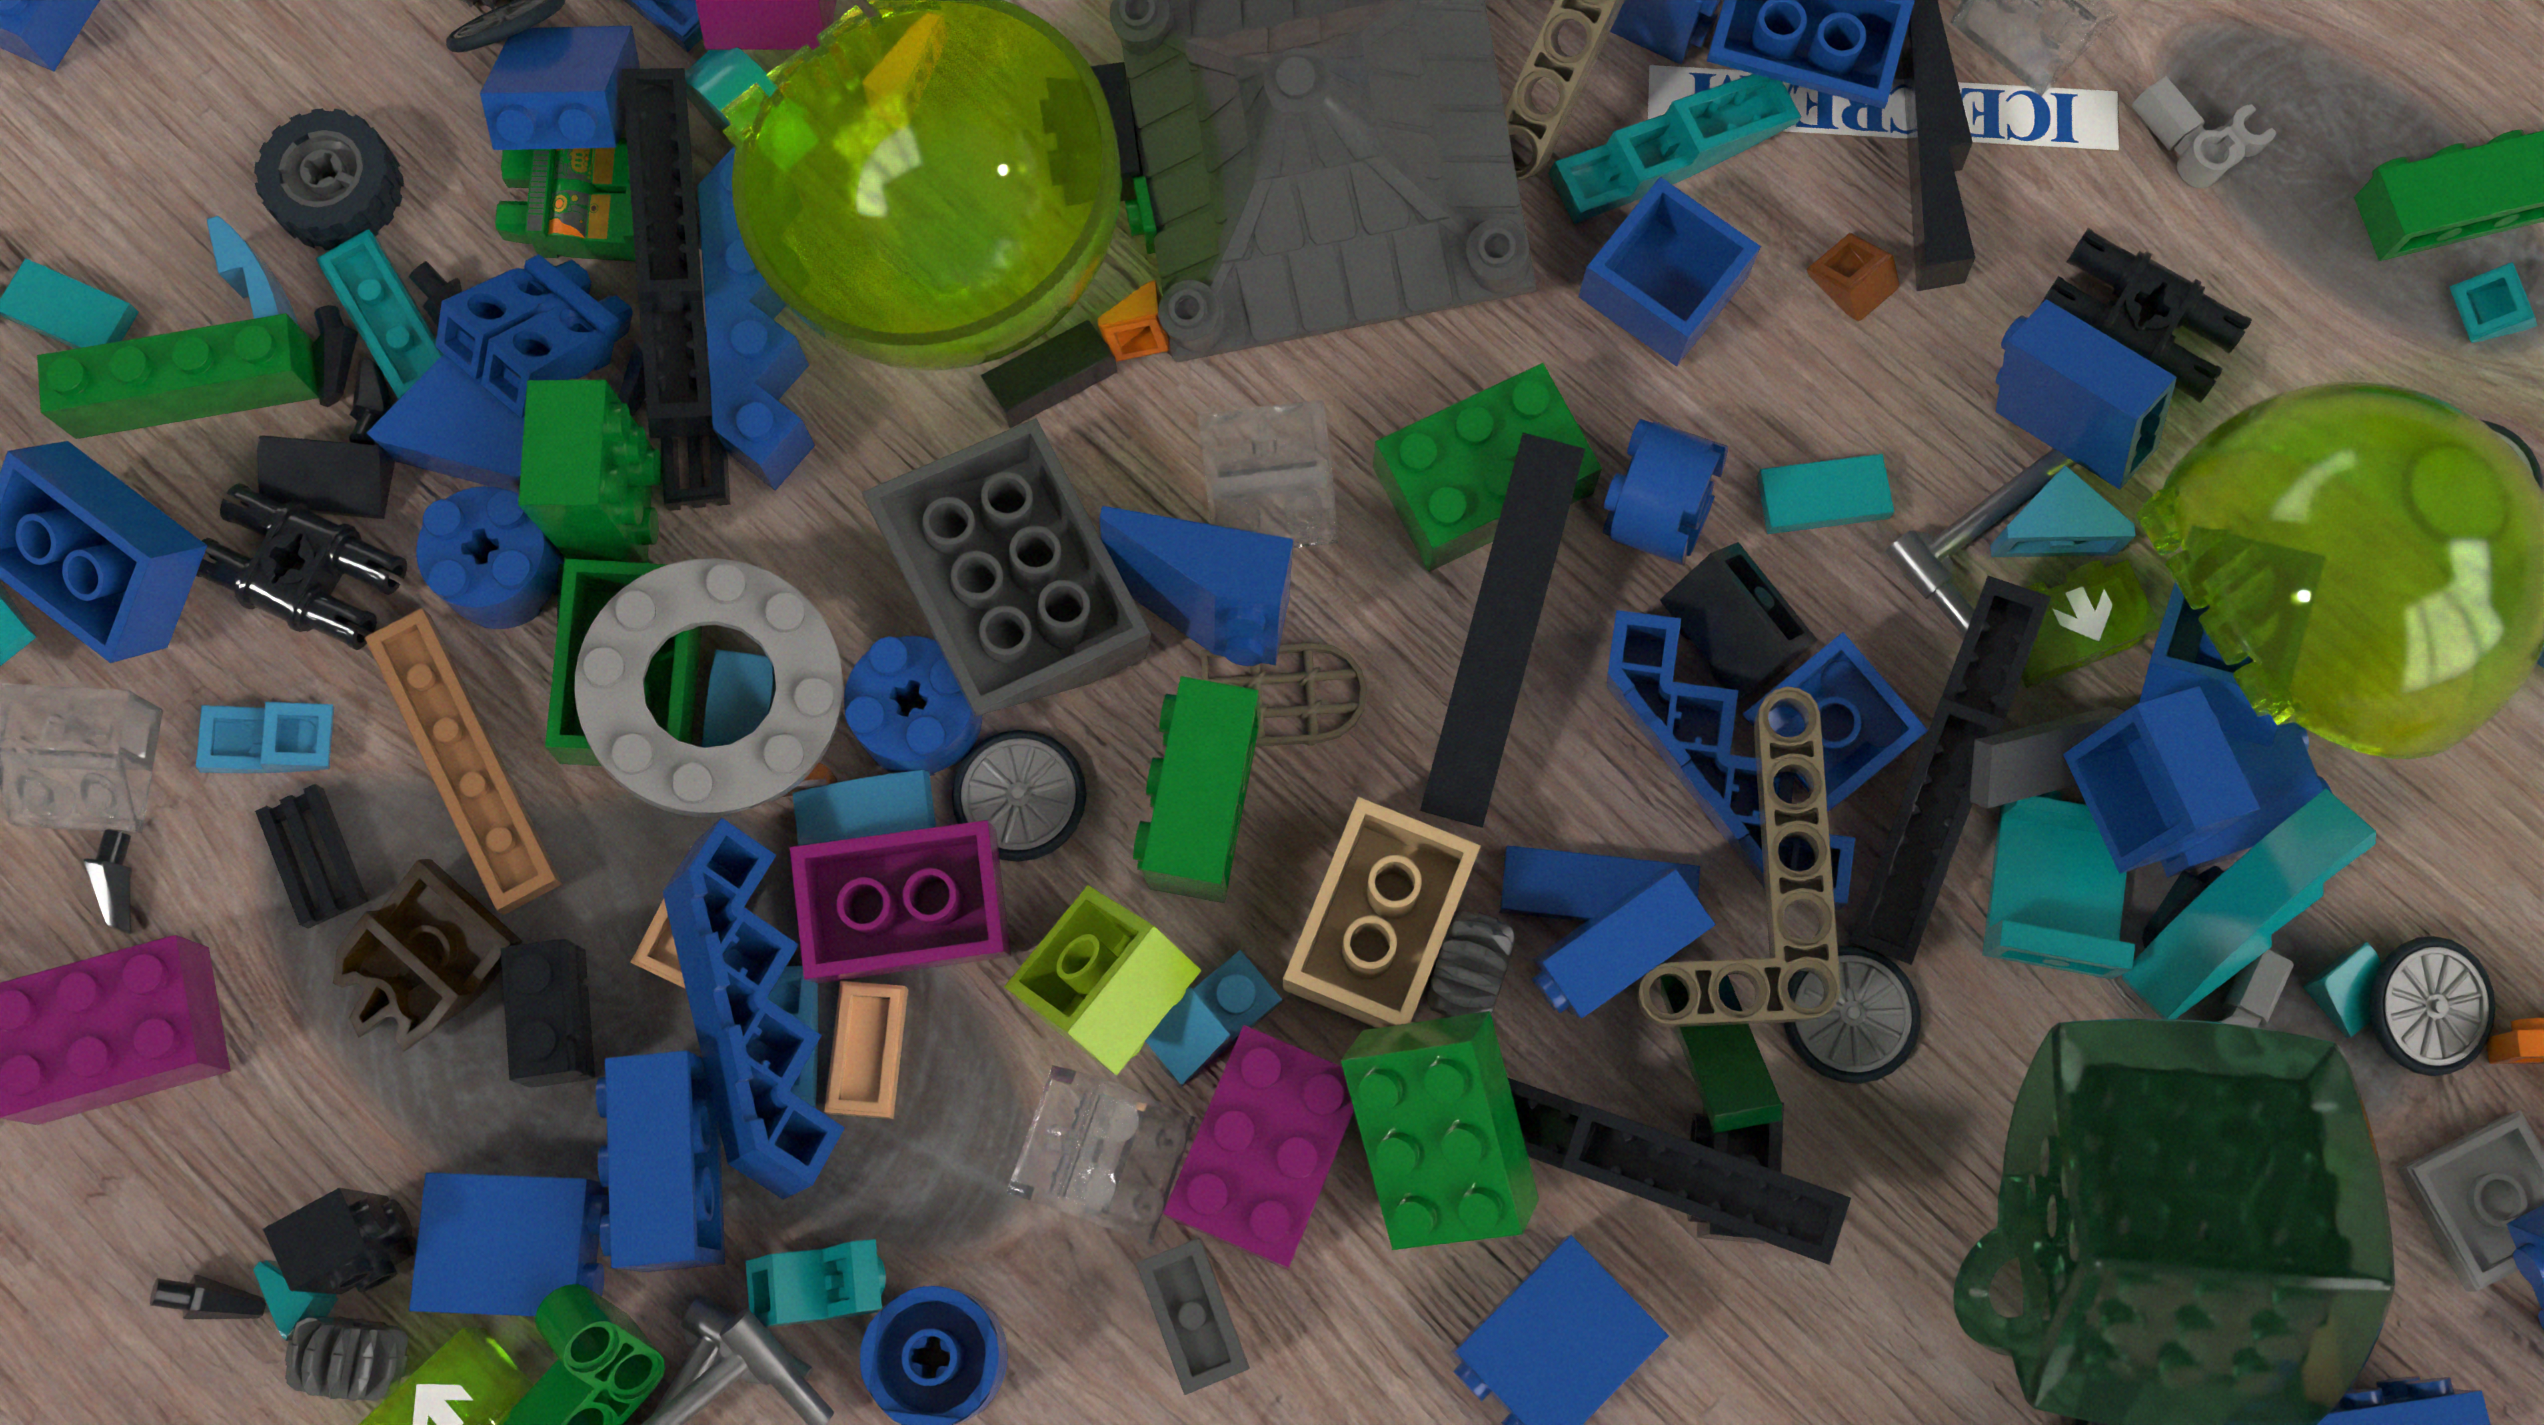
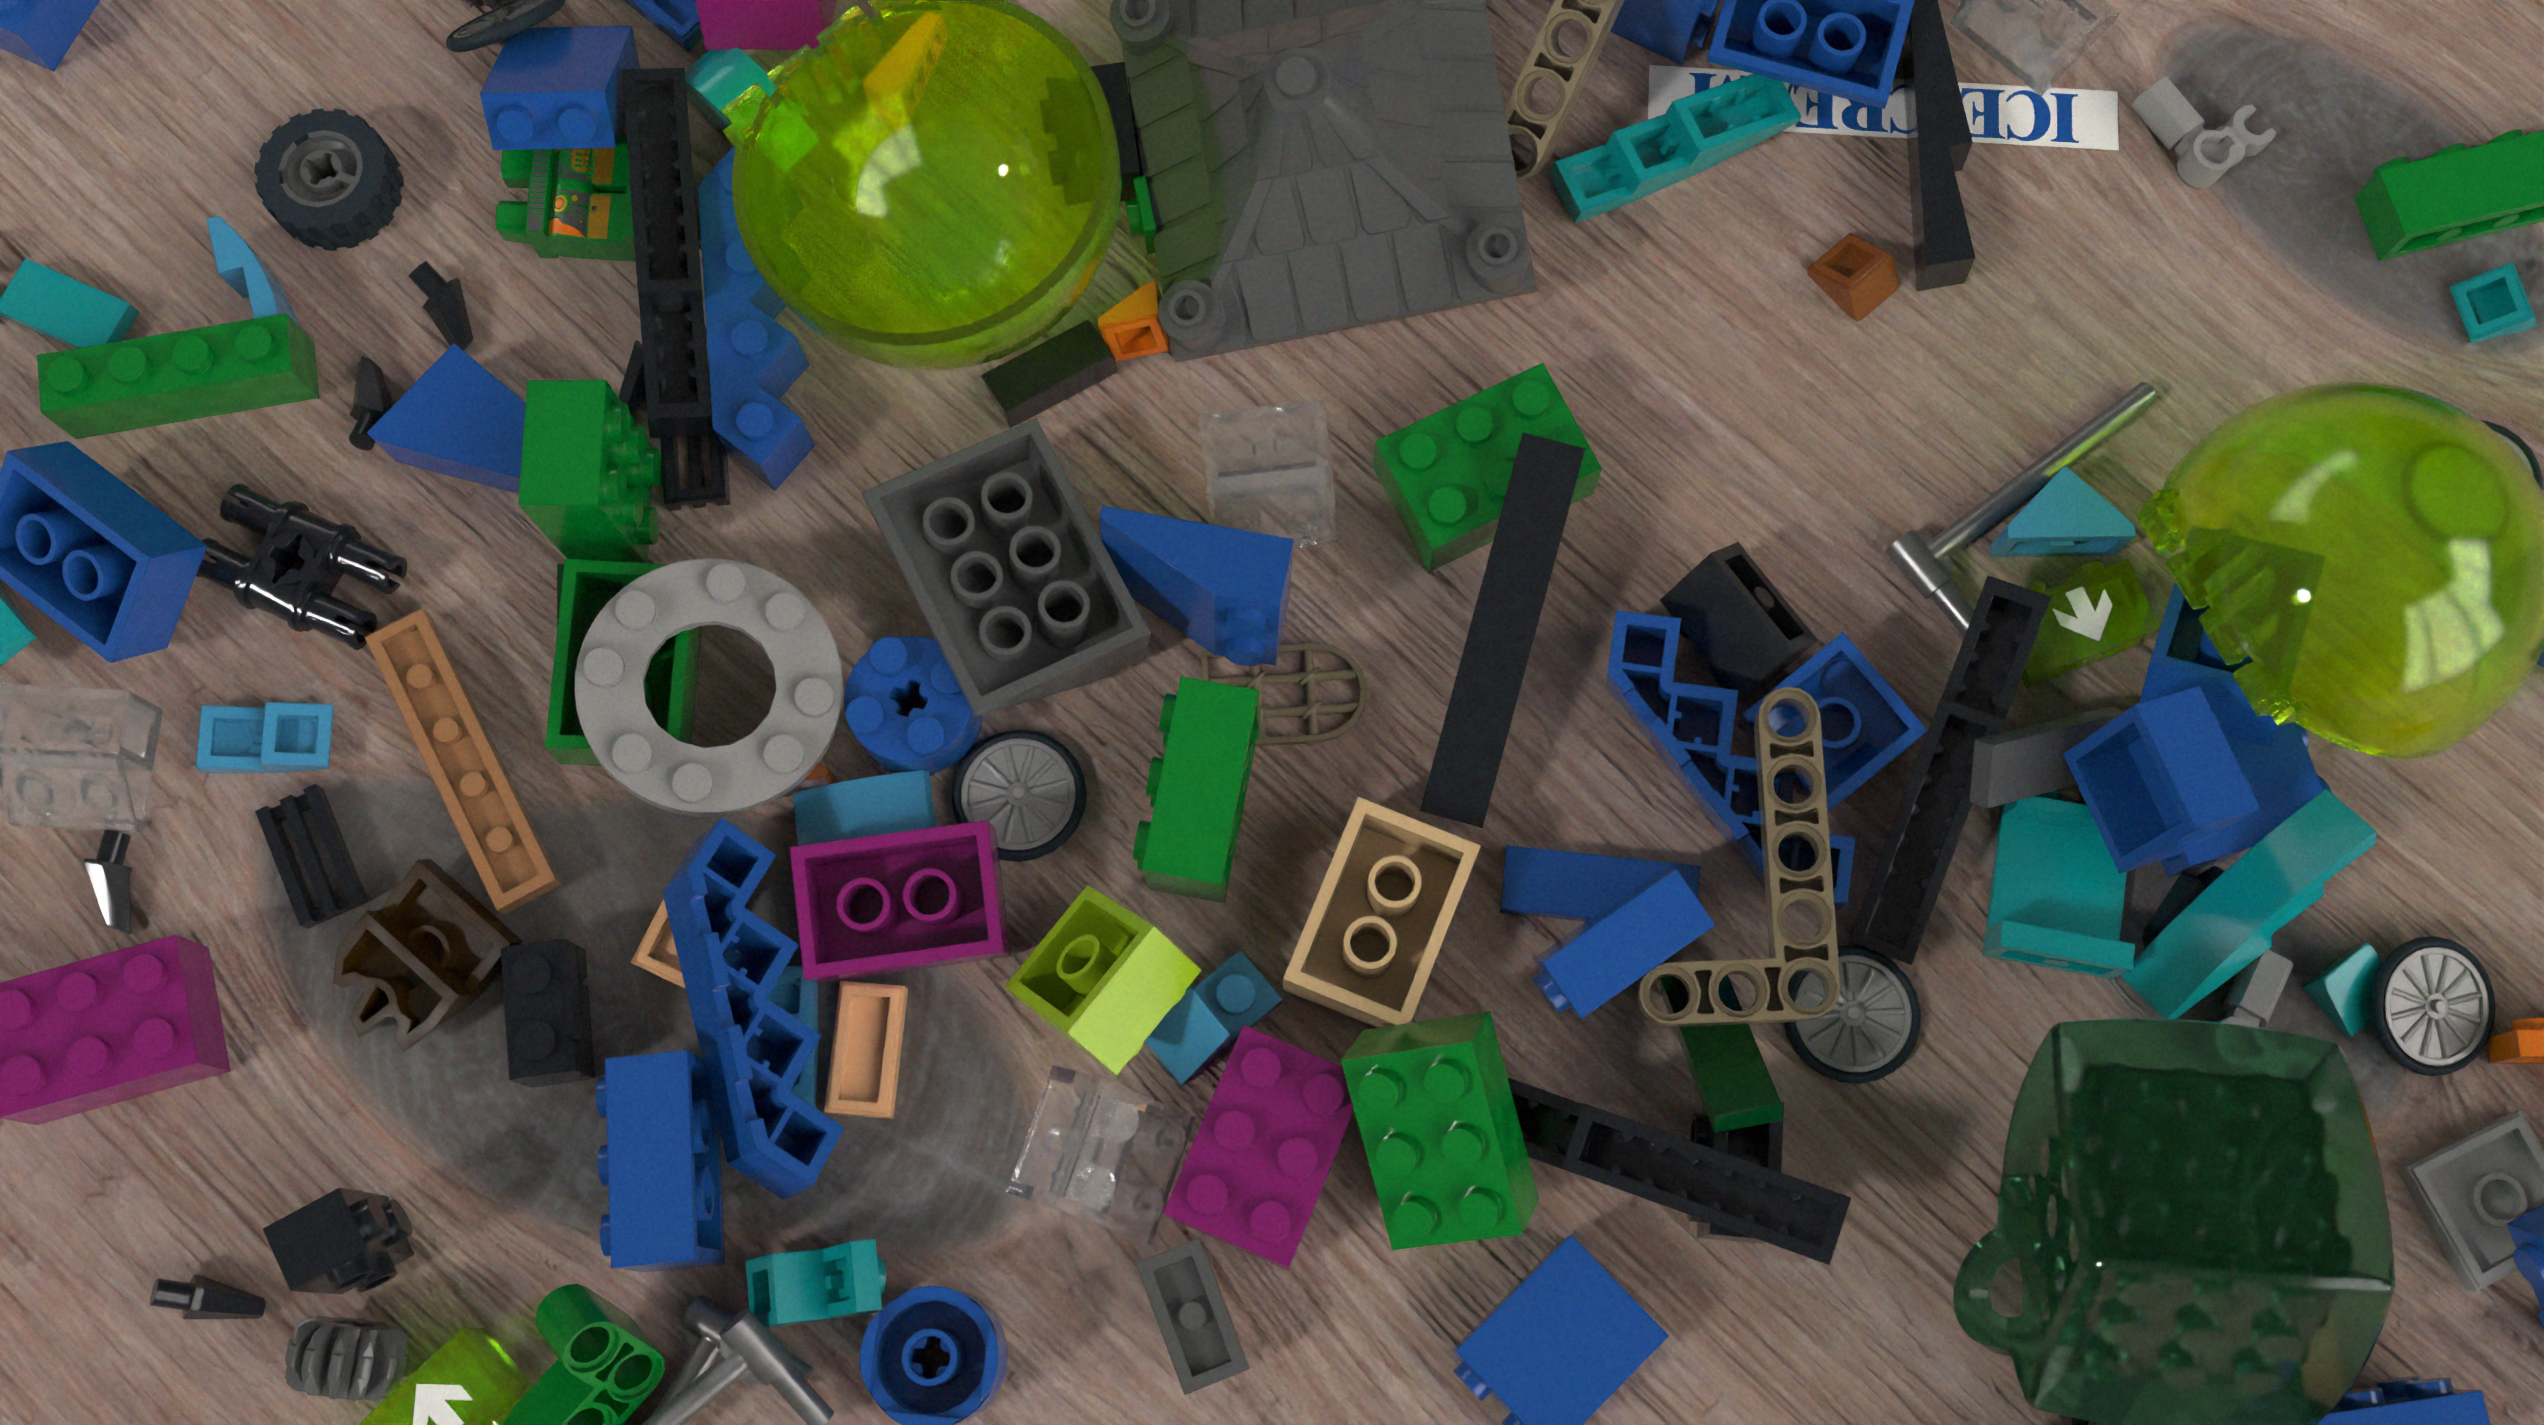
teal slope [253,1260,339,1341] -> none
black slope [257,435,395,519] -> none
black bar [312,305,358,407] -> none
teal tile [316,229,443,399] -> none
blue brick [409,1173,609,1316] -> none
blue brick [416,486,565,629] -> none
blue hips [435,254,633,418] -> none
dark azure slope [701,650,776,748] -> none
dark grey gear [1427,910,1516,1018] -> none
blue piece [1578,177,1761,367] -> none
blue brick [1603,419,1728,565] -> none
teal tile [1756,454,1894,534] -> none
blue brick [1995,299,2177,490] -> none
black pin [2039,228,2252,403] -> none

